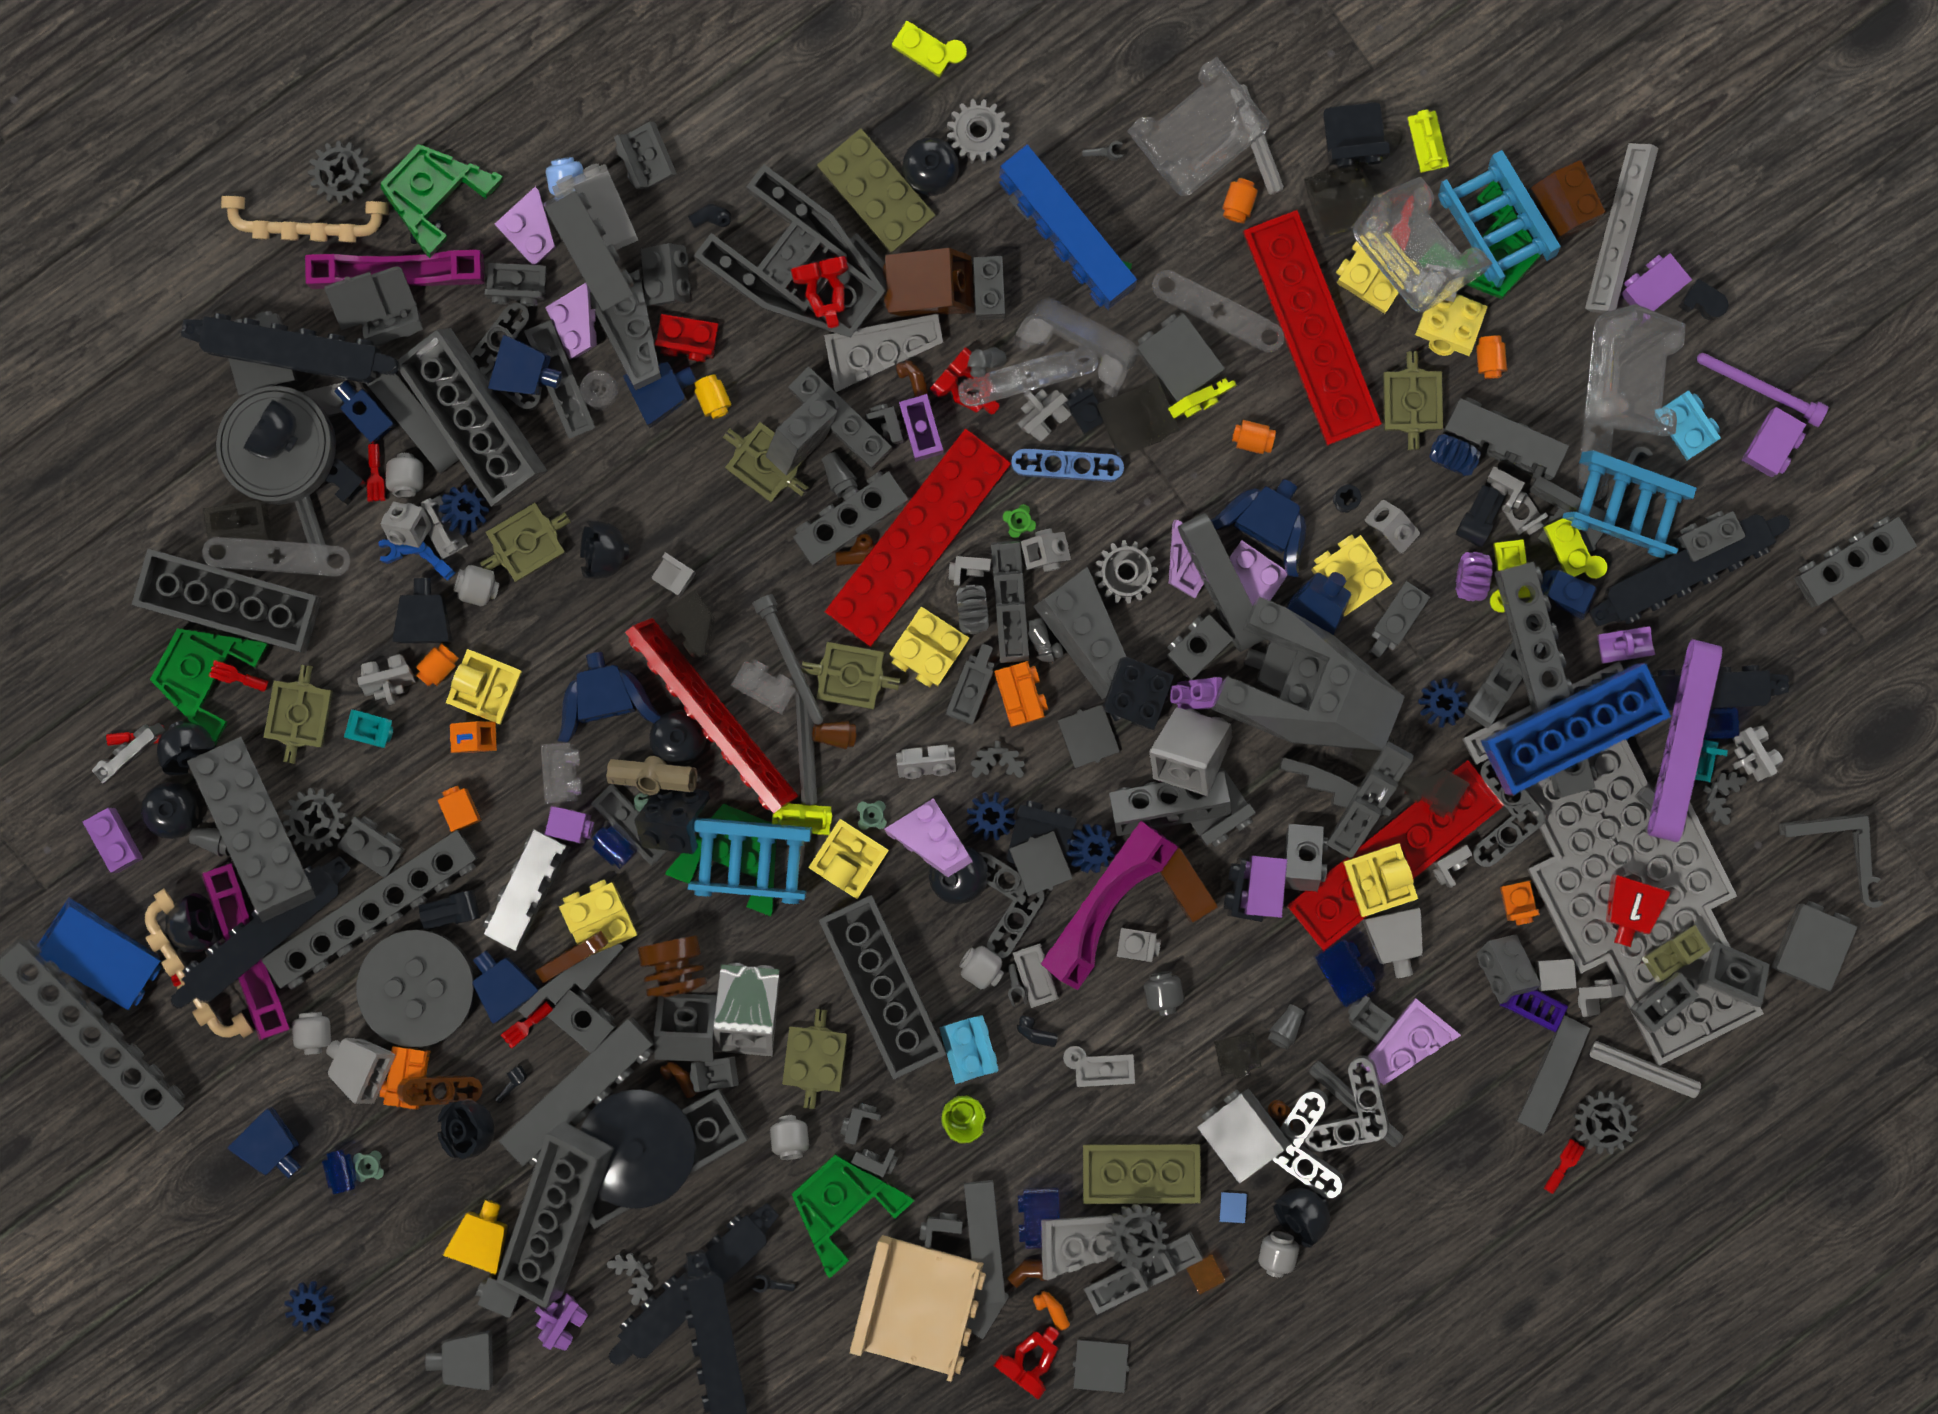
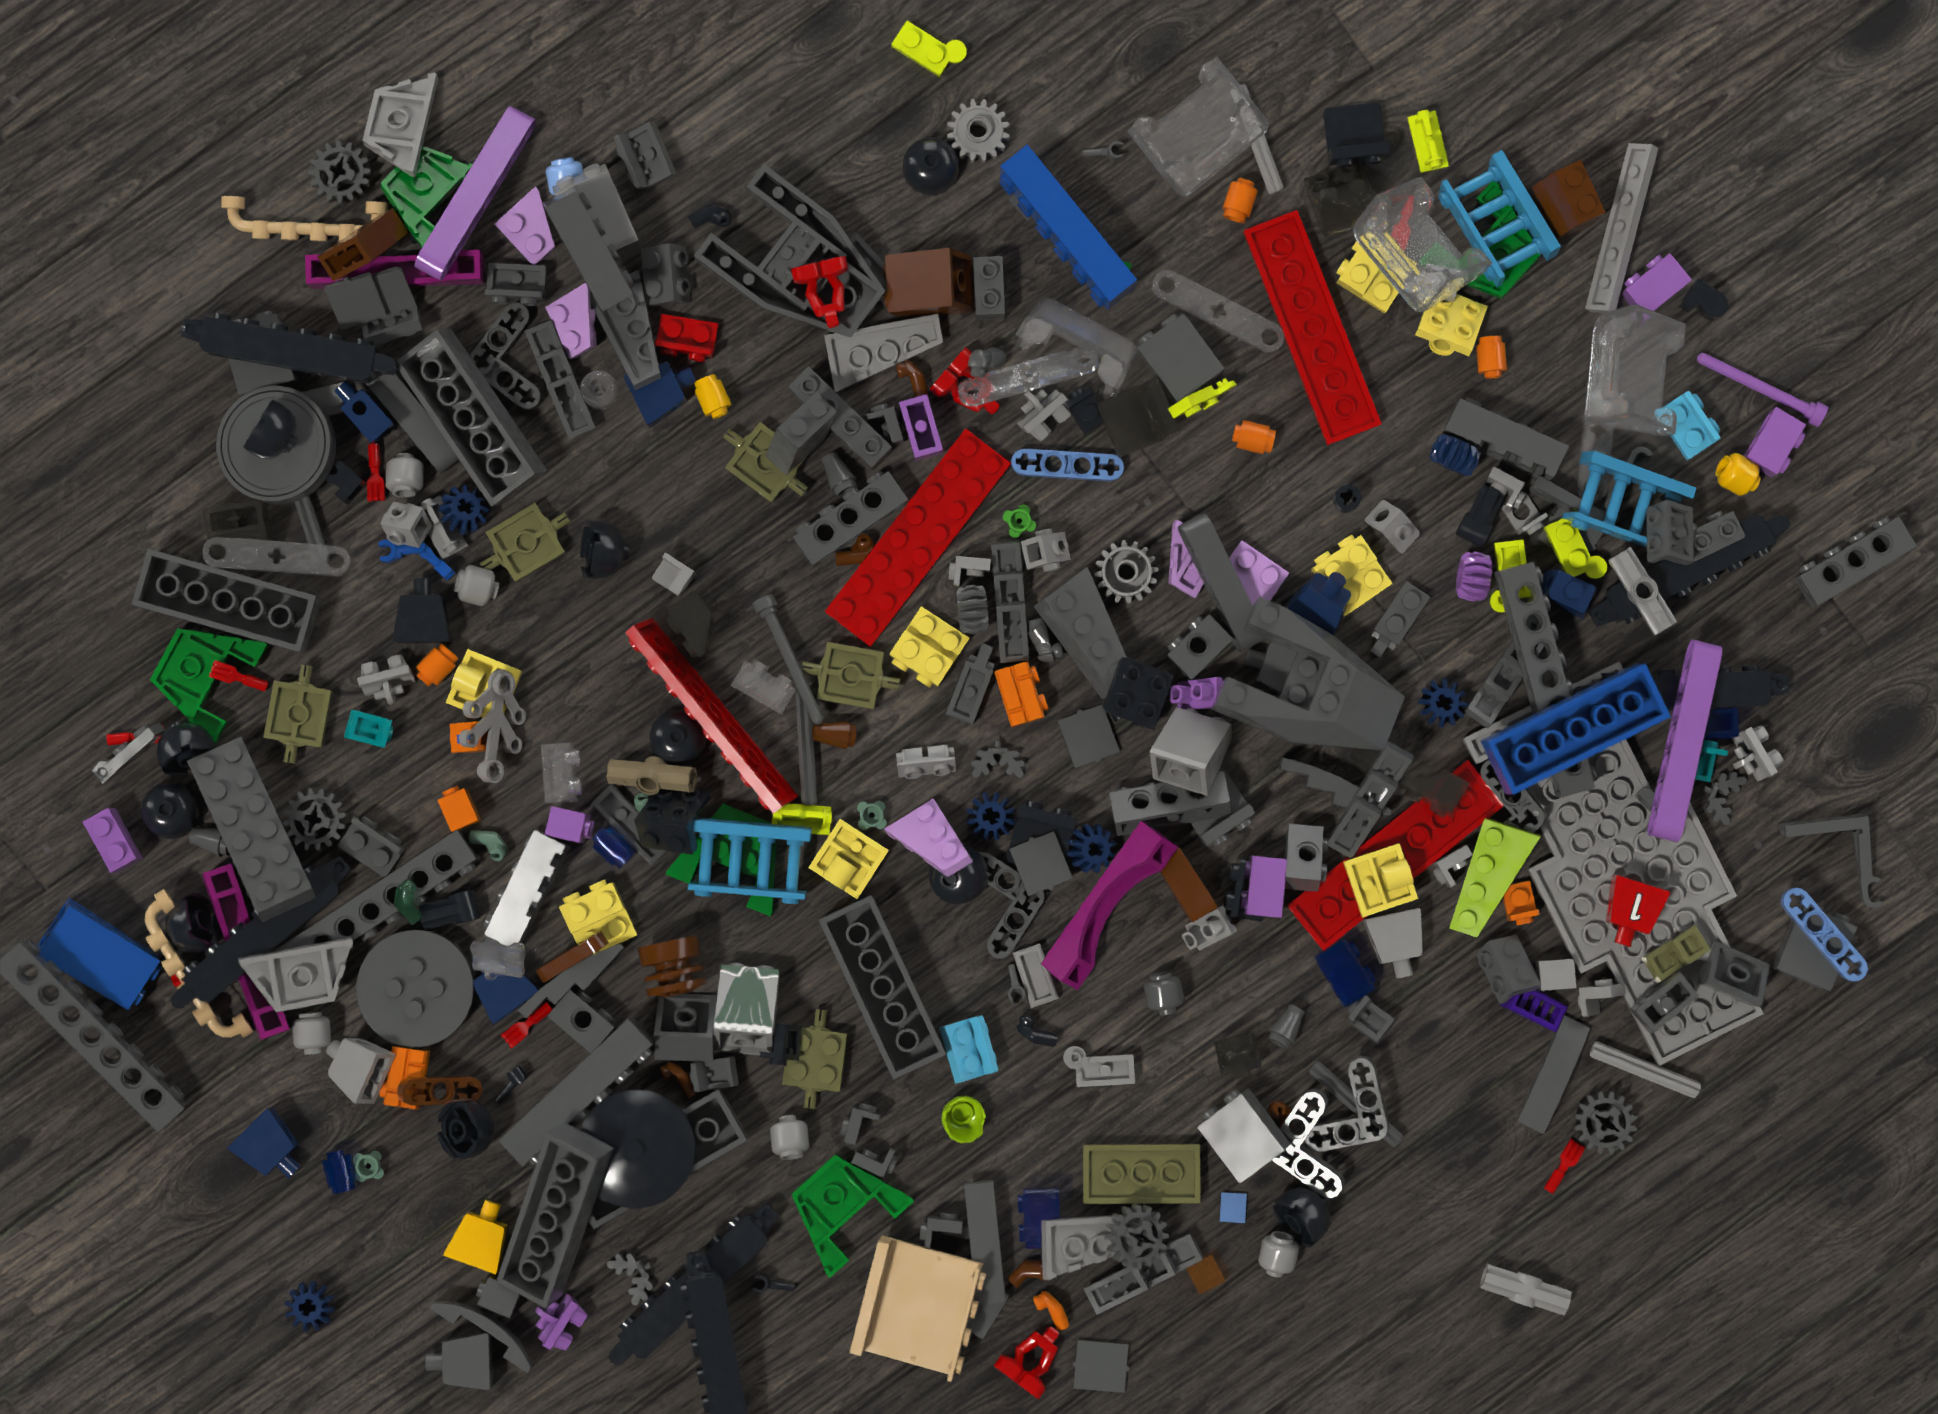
dark blue torso [488,335,562,395] -> none
dark blue torso [557,652,661,743] -> none
olive plate [817,128,935,254] -> none
light grey head [959,946,1004,989] -> none
light grey bracket [1116,928,1161,962] -> none
dark blue torso [1211,479,1306,577] -> none
lavender wing [1360,998,1461,1085] -> none
olive plate [1383,351,1443,451] -> none
medium lavender hips [1597,626,1655,664] -> none
none -> light grey wing [238,937,353,1012]
none -> reddish brown slope [317,208,409,281]
none -> light grey wing [363,73,438,177]
none -> clear green arm [394,880,423,925]
none -> medium lavender beam [414,106,536,281]
none -> dark grey slope [429,1300,534,1373]
none -> light grey plant [459,669,526,783]
none -> sand green arm [469,830,508,861]
none -> clear hips [470,937,526,981]
none -> black bracket [759,1024,802,1066]
none -> light grey hips [1182,905,1237,951]
none -> lime wing [1449,817,1541,938]
none -> light grey piece [1480,1264,1572,1316]
none -> light grey piece [1608,547,1677,635]
none -> dark grey bracket [1646,500,1694,566]
none -> yellow head [1715,453,1761,496]
none -> medium blue beam [1781,888,1868,981]

